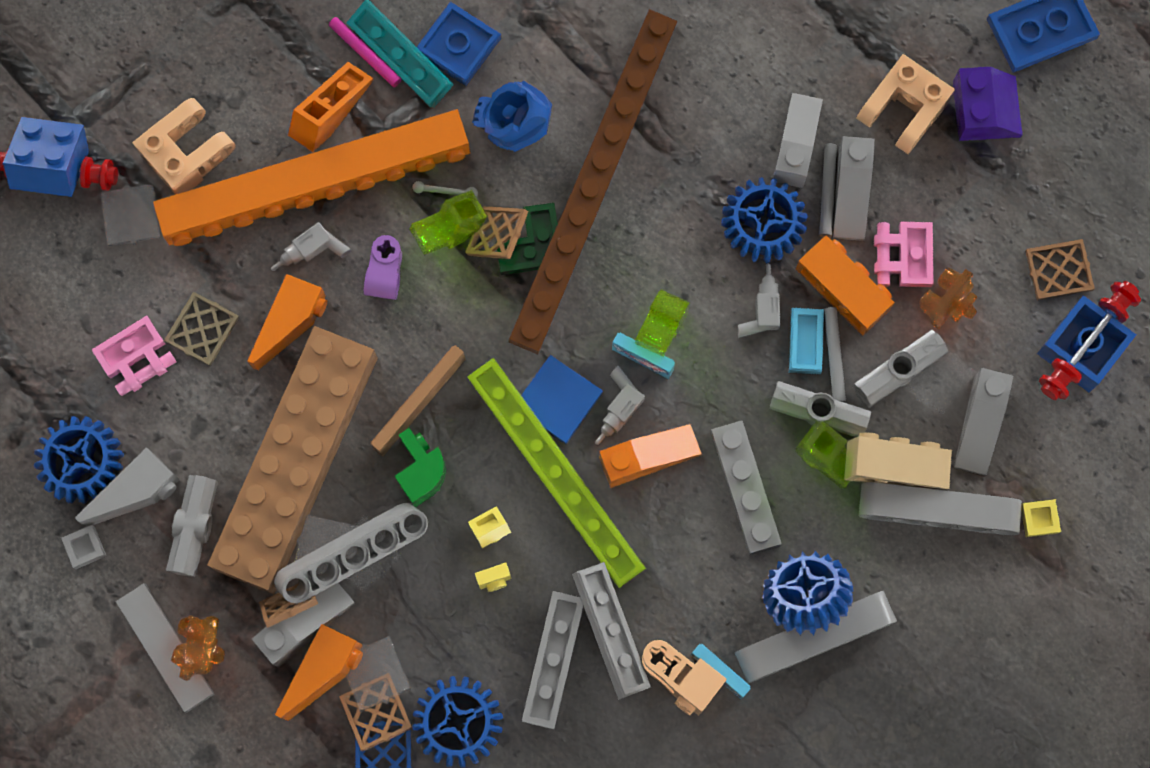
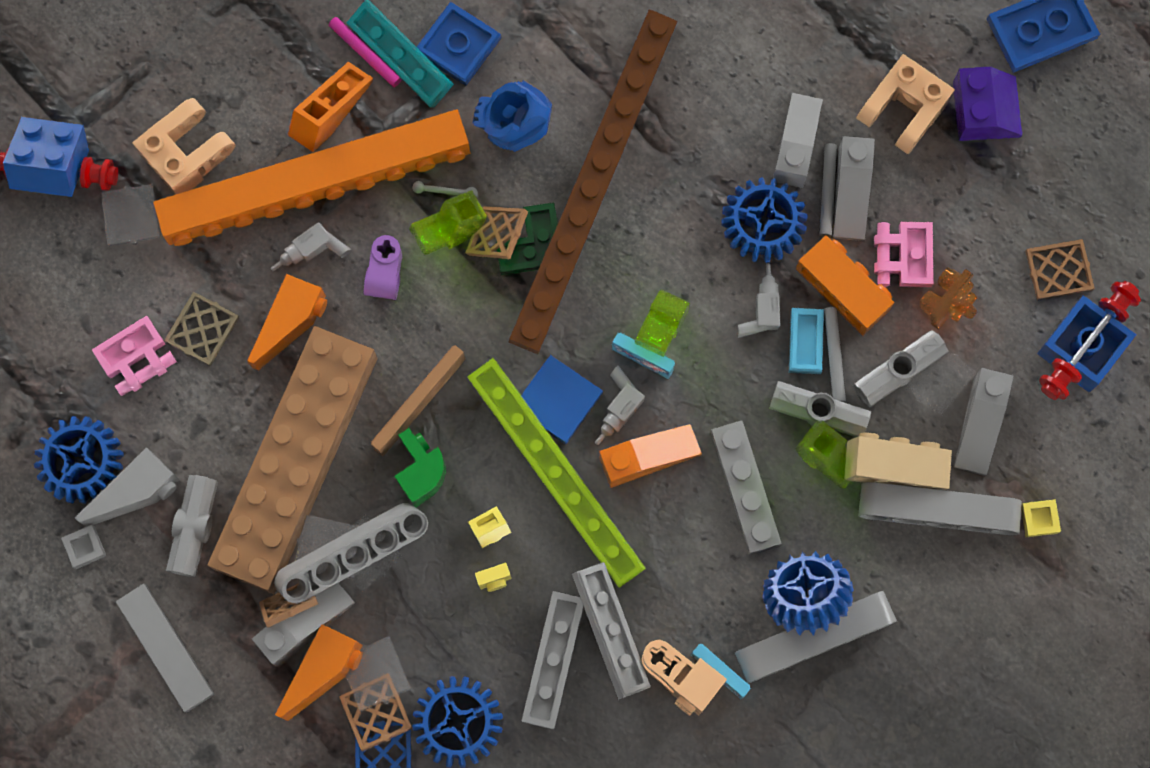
clear orange hips [171,615,225,681] -> none

